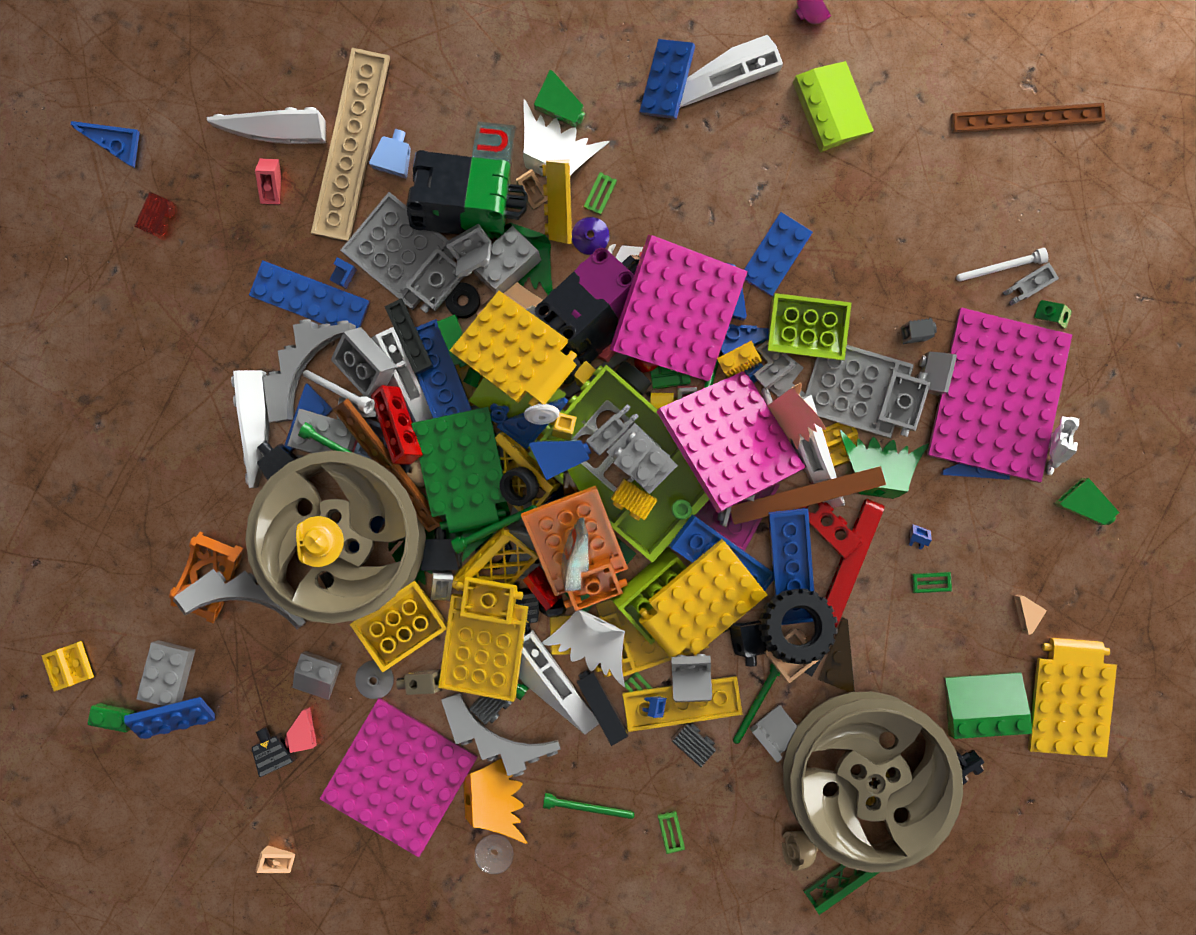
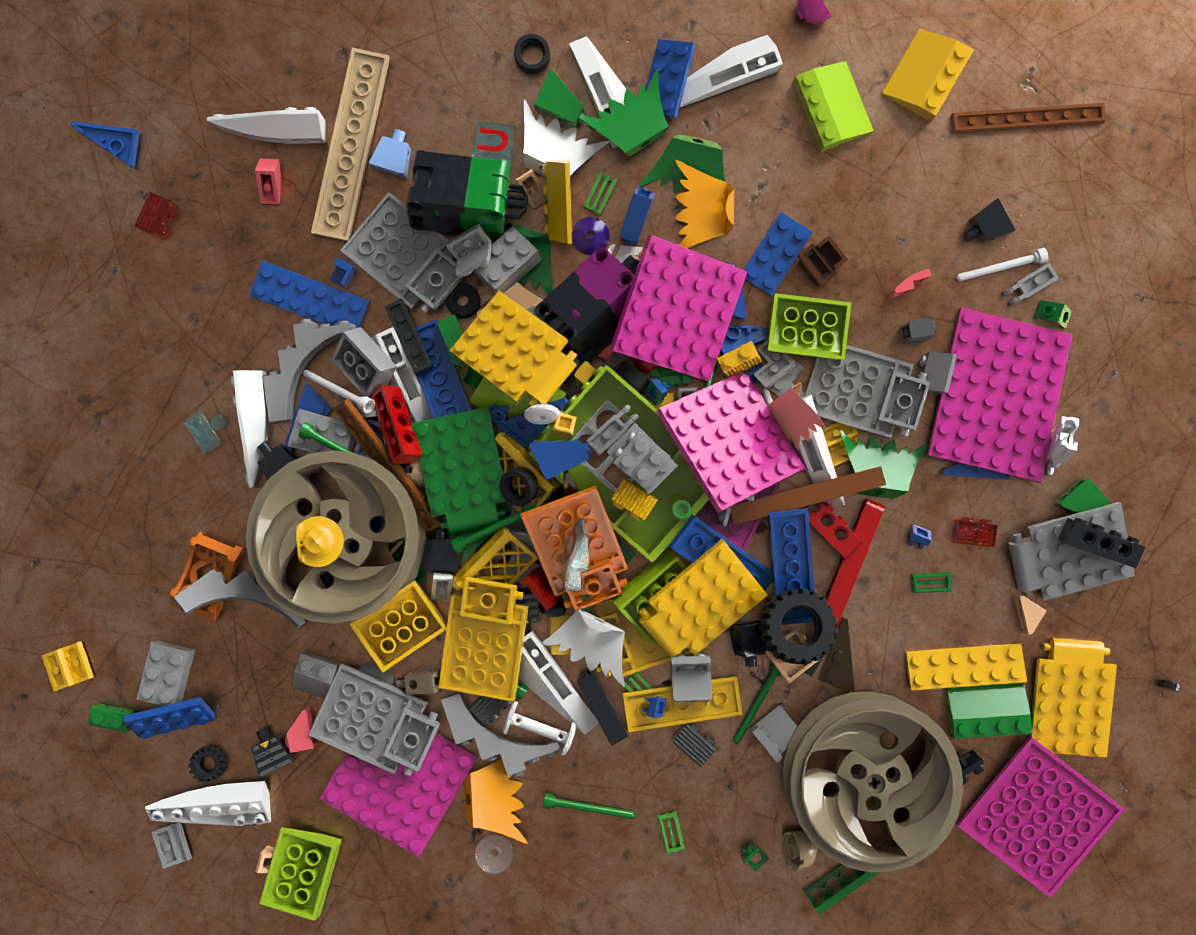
none -> white wedge [145,781,271,826]
none -> light grey plate [152,822,192,869]
none -> clear light blue plate [184,411,226,454]
none -> black tyre [188,745,227,783]
none -> lime slope [259,827,342,921]
none -> light grey plate [309,663,440,776]
none -> white hose [503,702,576,756]
none -> black tyre [514,34,550,74]
none -> white wedge [569,36,626,149]
none -> green piece [579,69,668,156]
none -> blue slope [619,186,656,244]
none -> green piece [639,134,725,193]
none -> tile [645,378,670,406]
none -> light orange piece [675,160,734,249]
none -> green bracket [740,842,769,871]
none -> reddish brown plate [797,236,848,286]
none -> yellow slope [881,28,974,122]
none -> coral slope [886,268,931,299]
none -> yellow plate [905,643,1027,691]
none -> clear red brick [952,517,998,548]
none -> dark pink plate [957,736,1125,898]
none -> black torso [964,198,1016,243]
none -> light grey plate [1009,502,1135,601]
none -> black brick [1058,517,1145,568]
none -> black tile [1159,679,1181,693]

